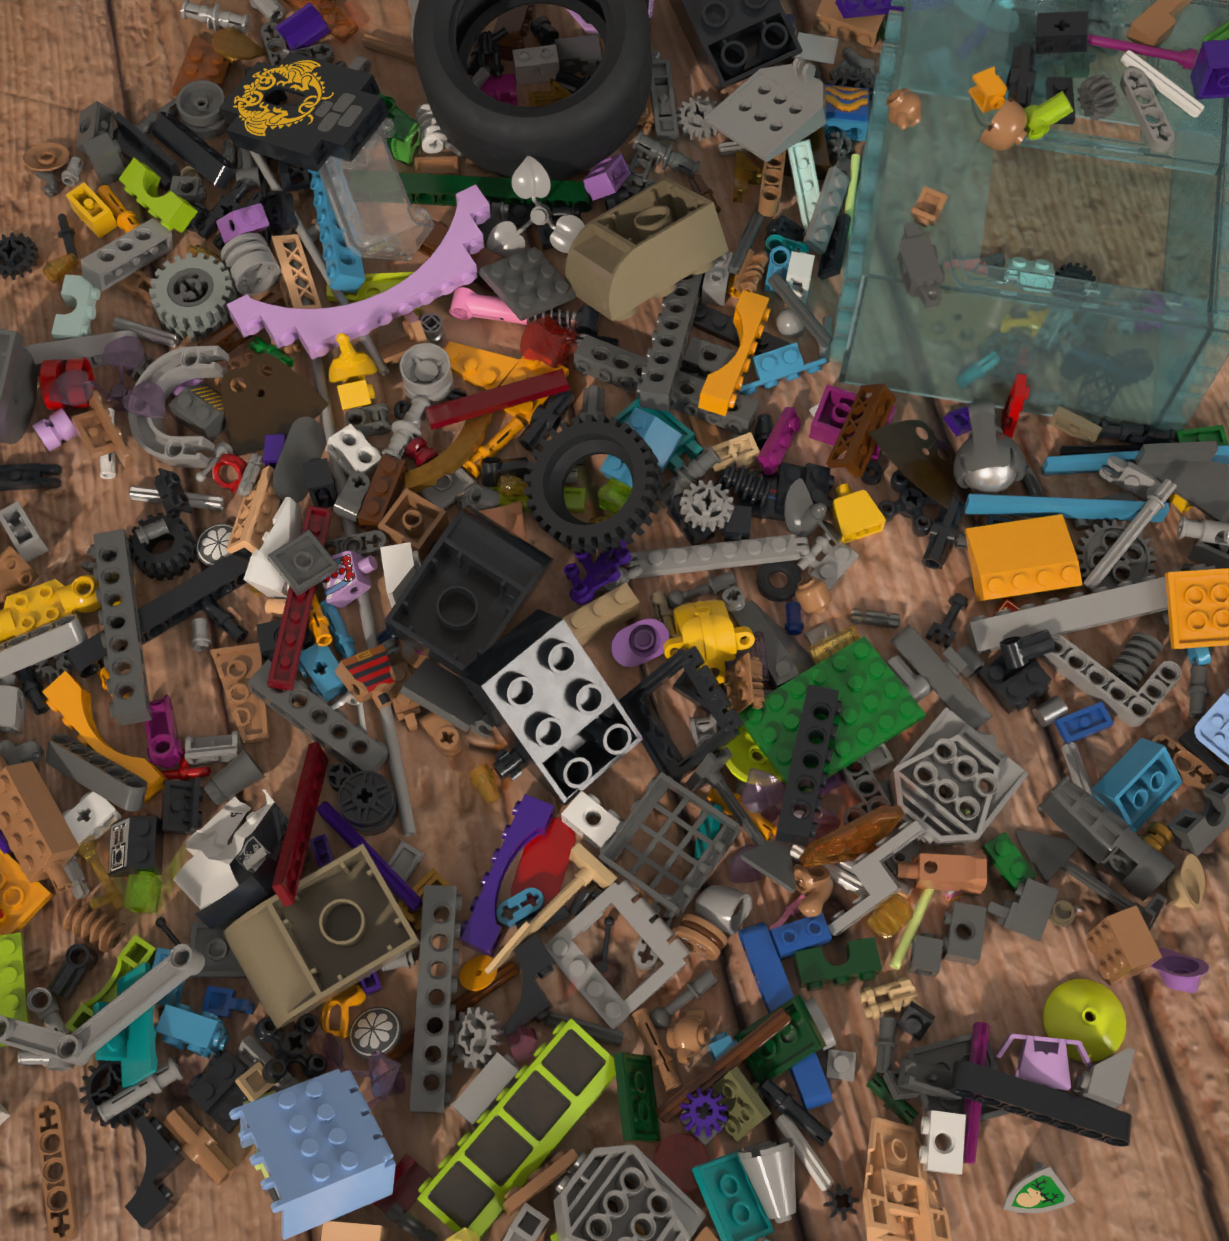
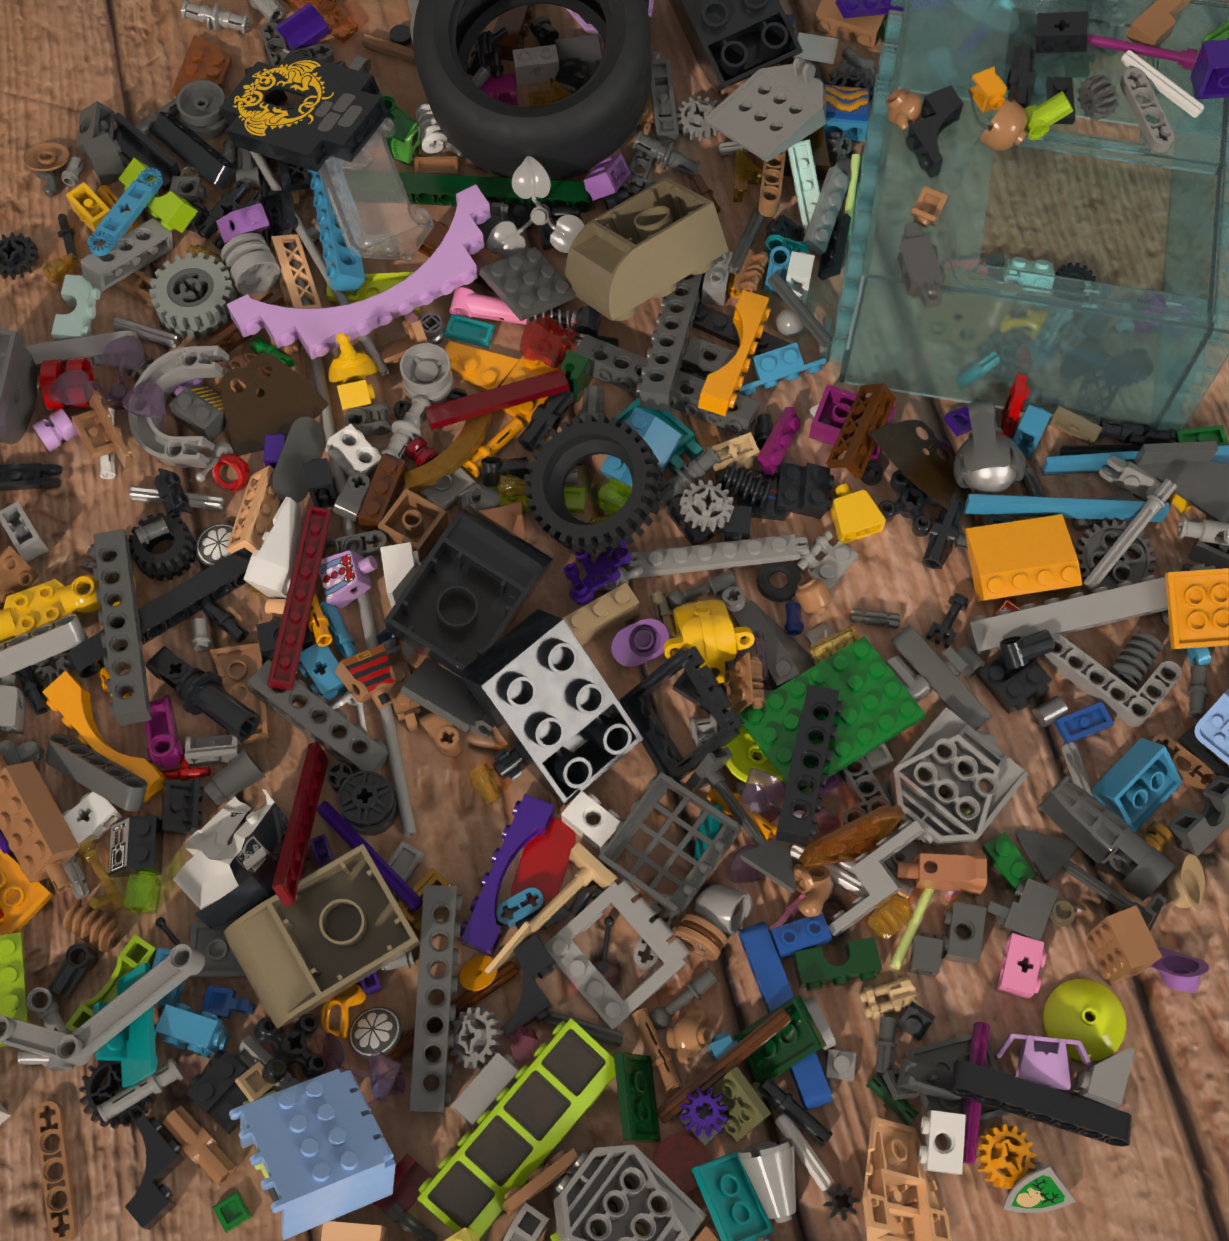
pearl gold shield [212,26,267,64] -> none
light grey axle [237,453,263,497] -> none
dark grey tile [268,530,339,596] -> none
dark grey piece [784,478,842,545] -> none
none -> dark azure piece [87,168,163,256]
none -> black piece [145,646,260,740]
none -> green tile [212,1191,252,1233]
none -> black tile [390,24,412,46]
none -> teal tile [444,314,496,348]
none -> dark green hinge [561,350,590,403]
none -> black arch [906,85,963,178]
none -> light orange gear [976,1124,1036,1189]
none -> bright pink brick [996,933,1047,1000]
none -> dark azure brick [1013,404,1052,460]

